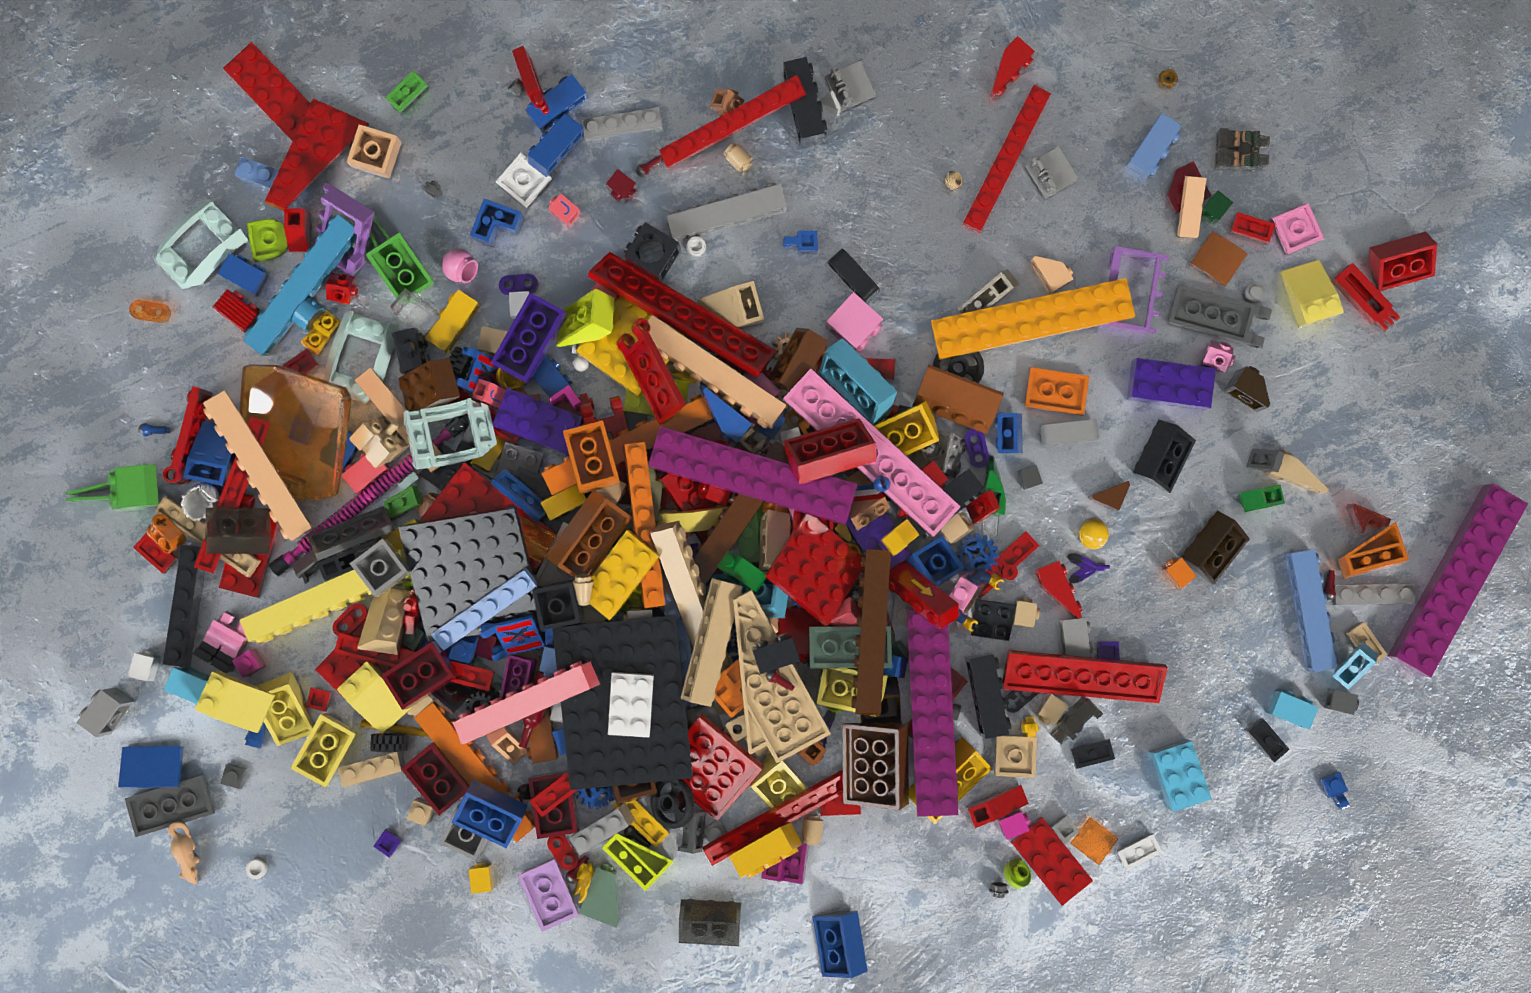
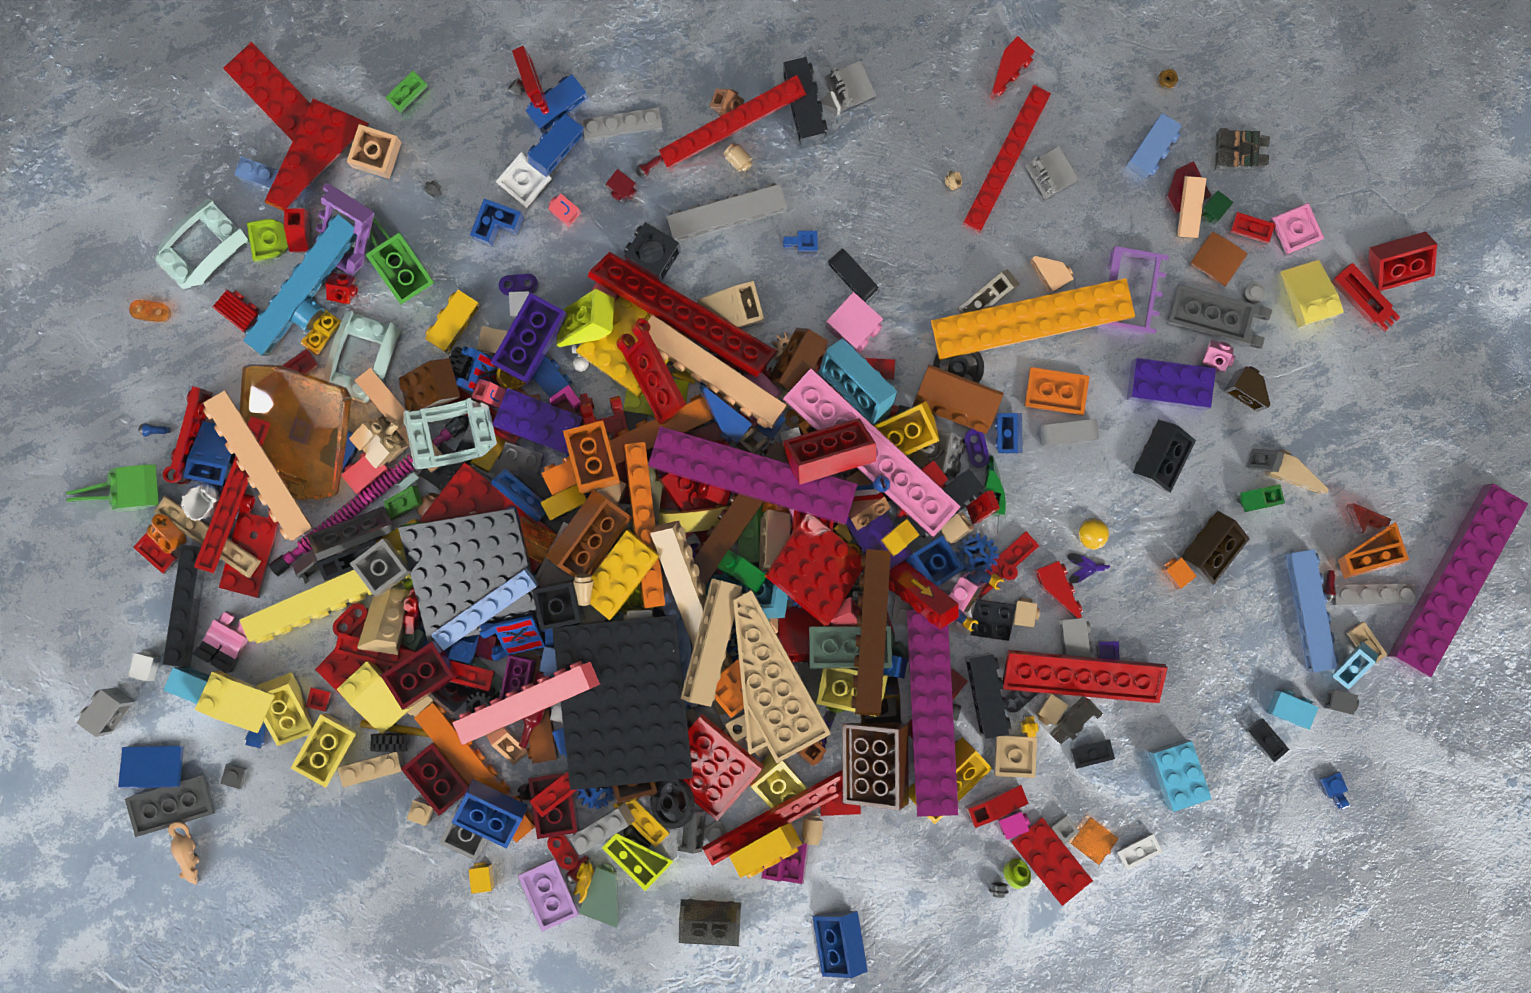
clear smoke slope [205,508,271,554] -> none
blue brick [218,253,269,296] -> none
dark pink brick [232,649,266,678] -> none
white tile [246,858,268,879] -> none
dark purple plate [373,829,403,858] -> none
clear brick [390,288,440,335] -> none
black hinge [391,328,431,375] -> none
bright pink piece [442,249,478,283] -> none
white plate [608,672,654,737] -> none
white tile [686,236,706,257] -> none
black brick [752,633,800,674] -> none
dark red piece [765,669,795,691] -> none
dark grey slope [1017,465,1043,490] -> none
reddish brown slope [1088,481,1130,511] -> none

